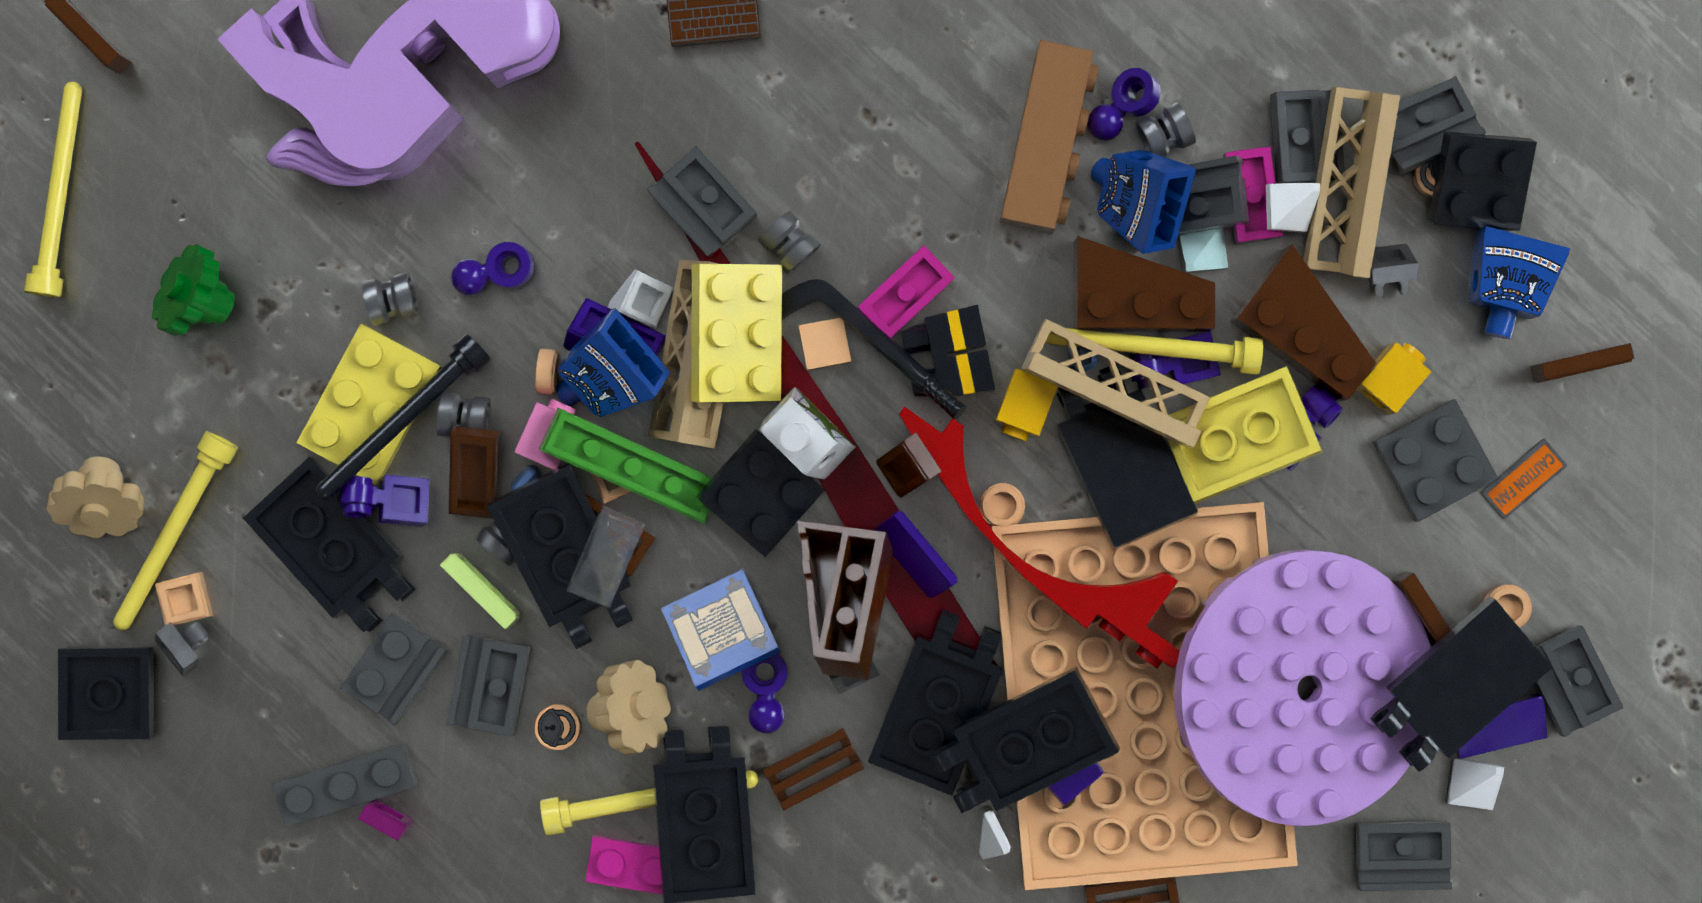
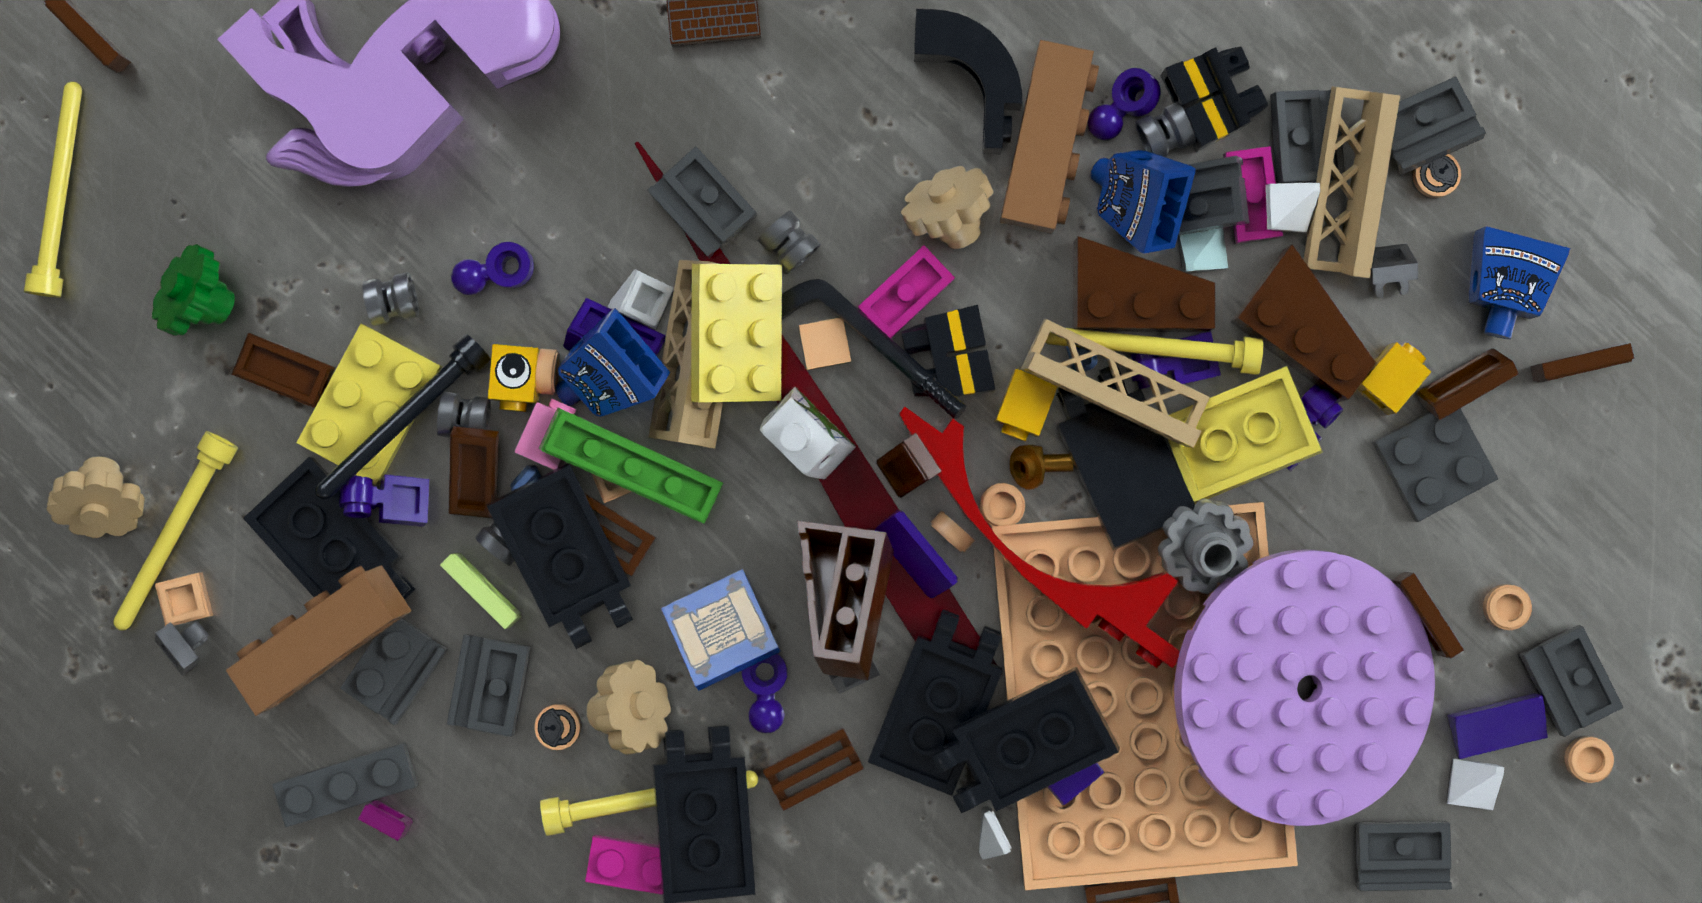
black plate [58,647,154,740] -> none
clear slope [567,506,645,608] -> none
black plate [696,429,825,557] -> none
black tile [1370,596,1553,772] -> none
black plate [1428,131,1537,231] -> none
sticker [1482,439,1567,519] -> none
none -> medium nougat brick [226,565,412,716]
none -> reddish brown tile [231,333,335,408]
none -> yellow brick [488,344,540,412]
none -> tan plant [901,166,993,249]
none -> black arch [914,9,1023,155]
none -> light nougat tile [931,511,975,552]
none -> pearl gold plate [1009,444,1073,490]
none -> light grey plant [1158,498,1253,594]
none -> black hips [1160,46,1268,152]
none -> reddish brown tile [1416,348,1519,420]
none -> light nougat tile [1564,736,1614,783]

